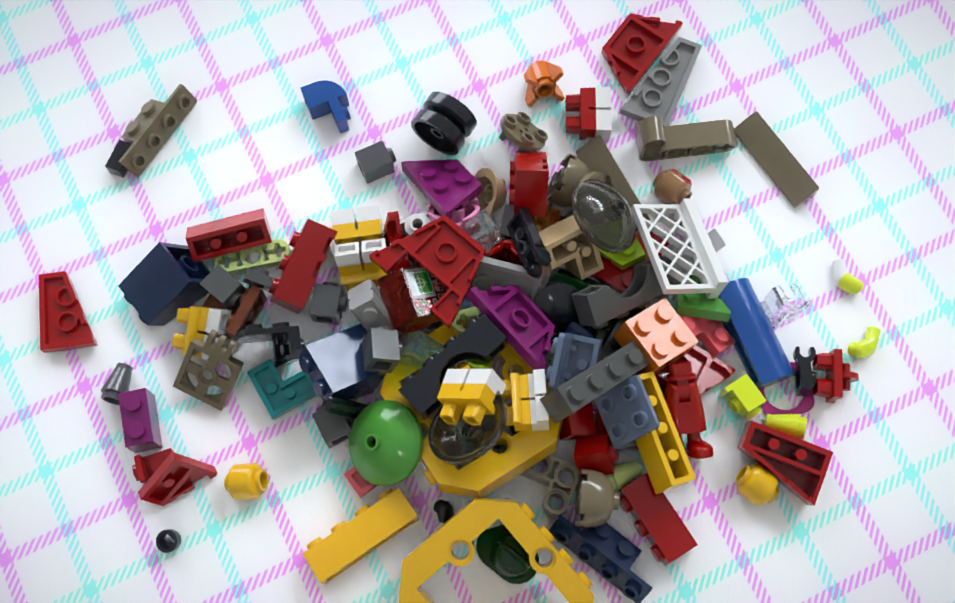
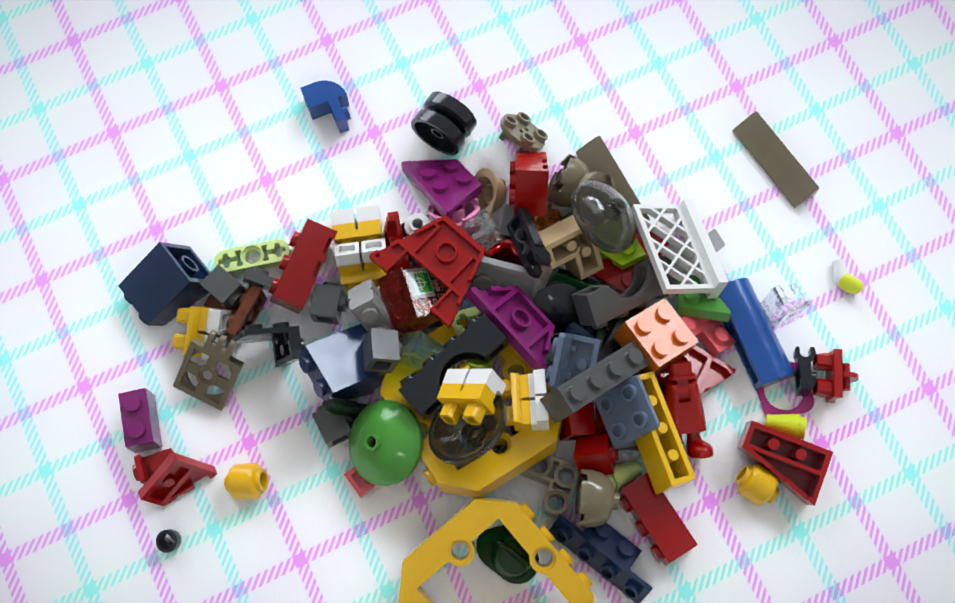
red wing [39,271,98,353] -> none
dark grey cone [101,362,133,405] -> none
black piece [105,139,132,178] -> none
dark tan bracket [118,84,197,177] -> none
red brick [185,208,272,262] -> none
teal plate [247,359,317,420] -> none
yellow brick [302,488,419,585] -> none
dark grey brick [354,140,397,184] -> none
black arm [431,499,455,534] -> none
orange brick [523,60,565,108] -> none
red hips [565,87,612,142] -> none
red wing [601,13,683,95] -> none
light grey wing [619,37,702,127] -> none
dark tan beam [635,116,737,161] -> none
medium nougat head [653,169,692,204] -> none
neon yellow brick [719,373,767,420] -> none
neon yellow arm [847,326,881,358] -> none

